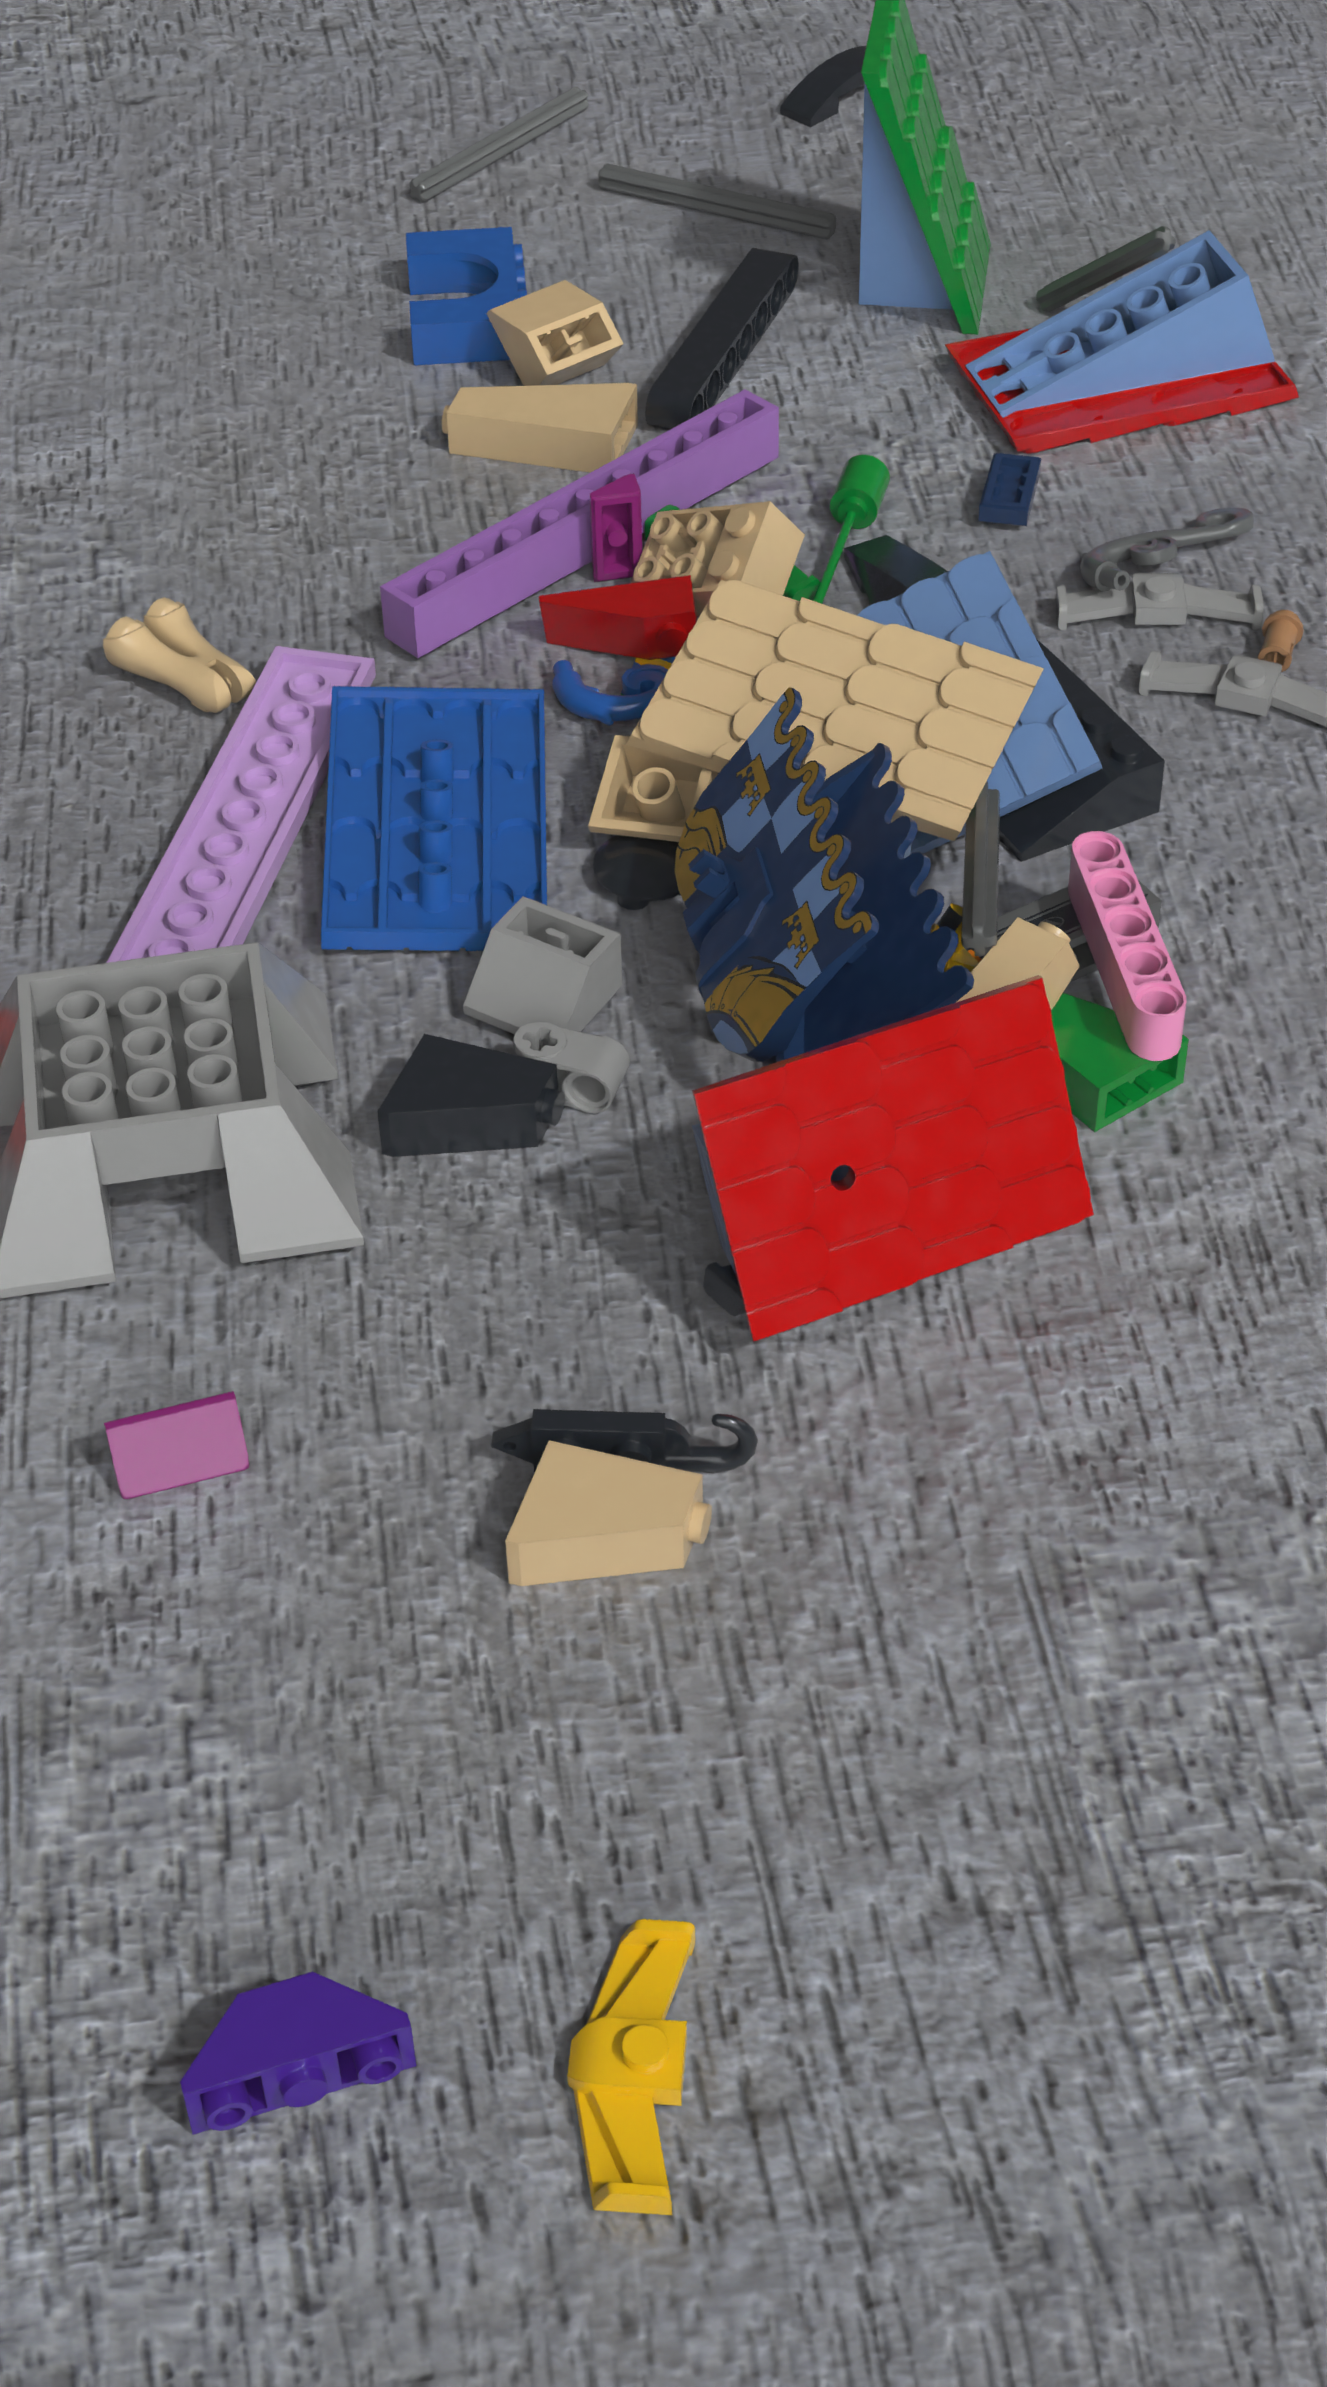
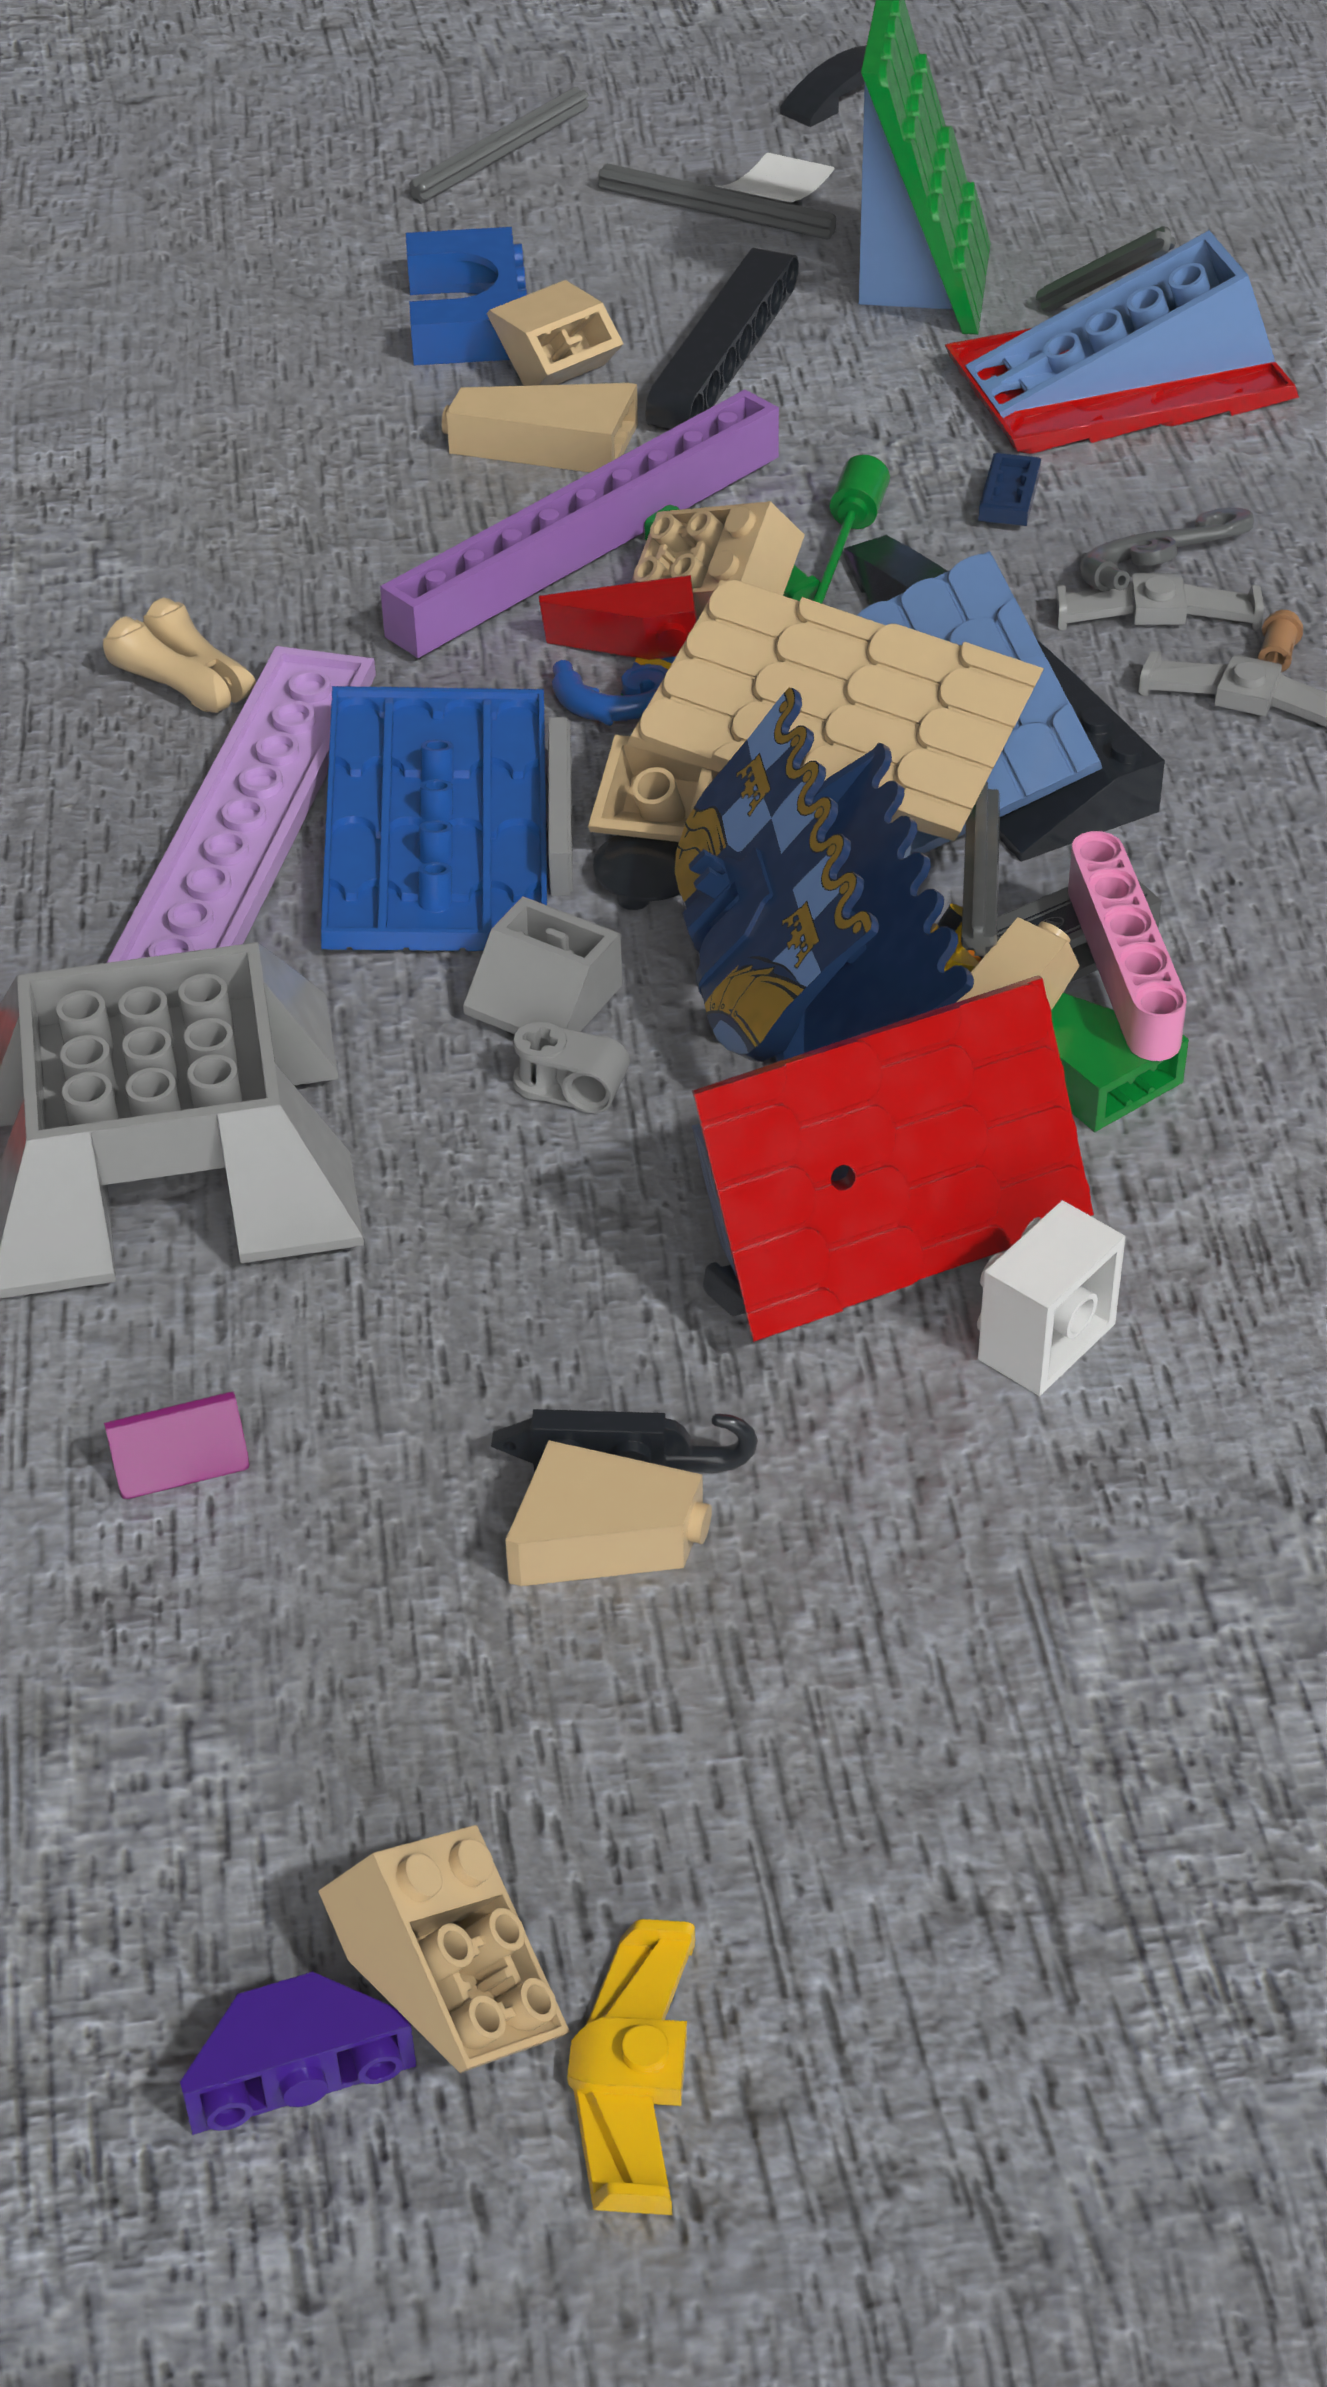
black slope [377,1034,565,1157] -> none
magenta slope [590,473,642,582] -> none
none -> tan slope [318,1825,570,2073]
none -> light grey tile [548,717,573,896]
none -> white sticker [715,153,835,202]
none -> white brick [977,1200,1125,1397]

